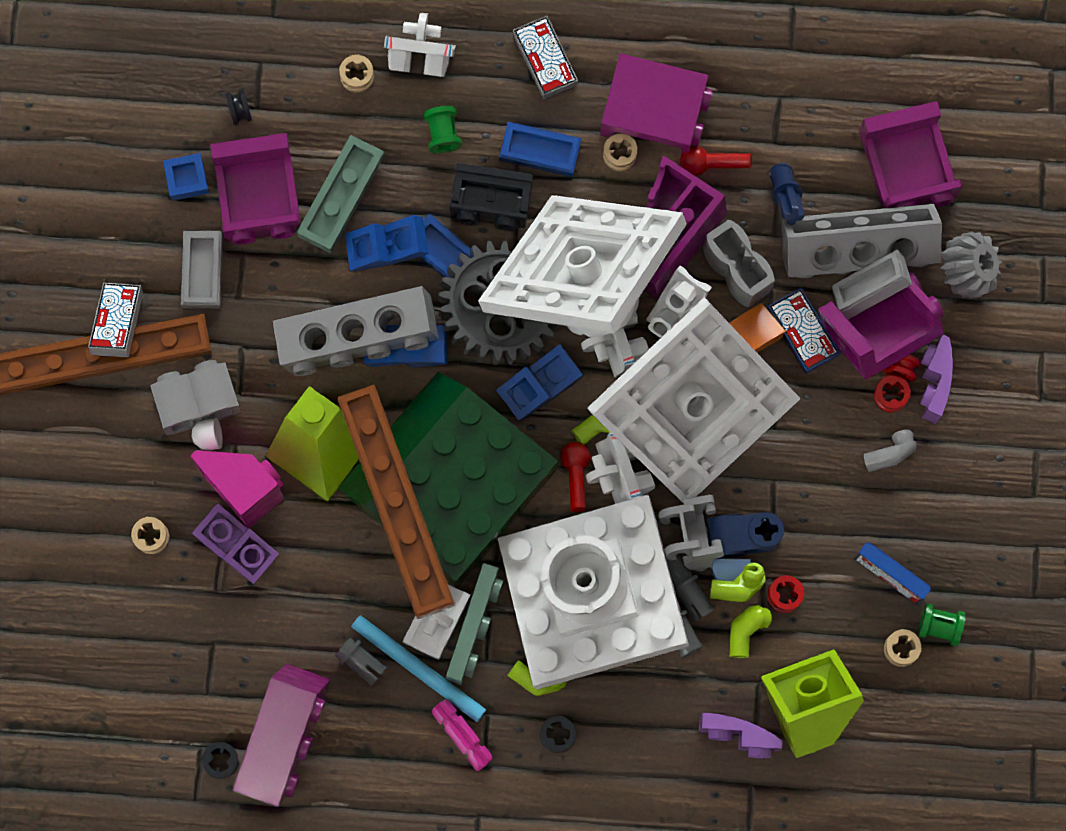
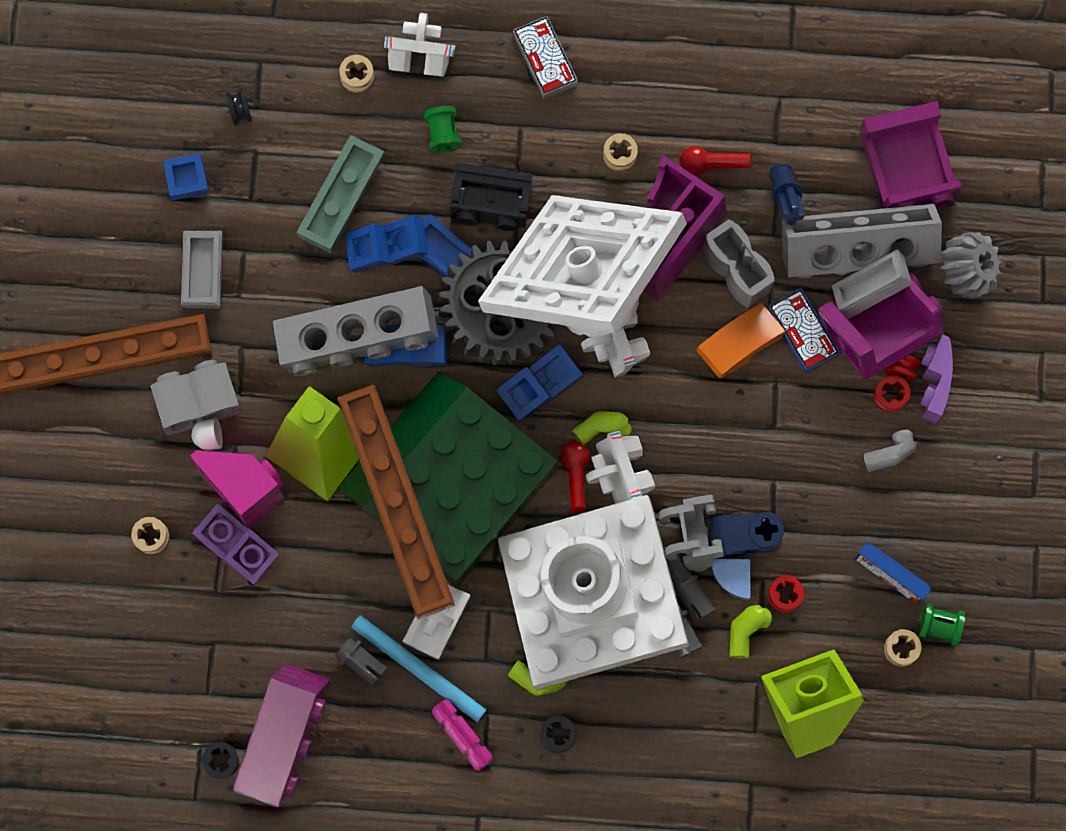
tile [88,283,143,357] -> none
magenta panel [210,133,301,245] -> none
sand green plate [446,563,503,686] -> none
blue tile [499,122,582,177] -> none
white piece [588,297,800,502] -> none
magenta panel [600,53,713,154] -> none
white hips [646,266,712,338] -> none
medium lavender slope [699,713,782,759] -> none
lime arm [710,563,765,602] -> none

